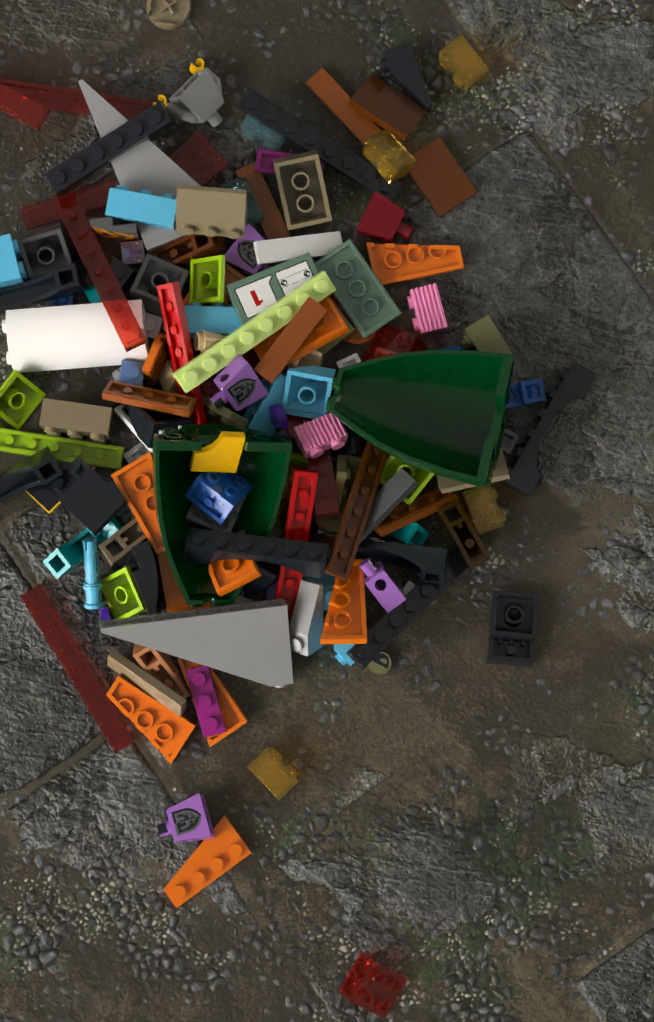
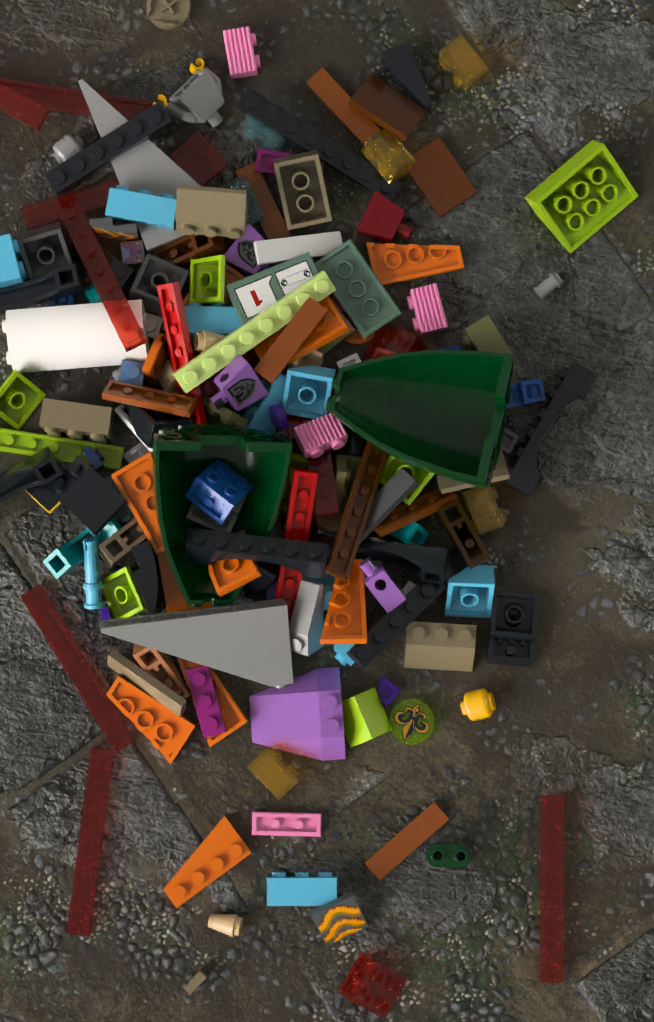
medium lavender torso [157,793,215,843] -> none
yellow tile [189,431,246,473] -> none
olive tile [368,651,391,674] -> none
none -> light grey head [52,134,86,164]
none -> clear red tile [67,748,114,936]
none -> dark blue plate [82,446,105,472]
none -> dark tan tile [184,969,207,994]
none -> tan cone [208,914,244,937]
none -> bright pink brick [223,26,261,79]
none -> medium lavender wedge [249,667,346,761]
none -> bright pink tile [252,811,322,837]
none -> medium azure brick [267,872,337,906]
none -> slope [310,892,369,947]
none -> lime slope [342,687,393,748]
none -> dark orange tile [364,802,449,880]
none -> dark purple tile [378,676,401,708]
none -> tile [389,699,435,745]
none -> dark tan slope [404,621,477,672]
none -> dark green plate [426,843,472,868]
none -> medium azure slope [444,565,495,618]
none -> yellow head [460,688,496,721]
none -> lime slope [524,140,638,253]
none -> light grey pin [533,272,563,300]
none -> clear red plate [539,795,564,983]

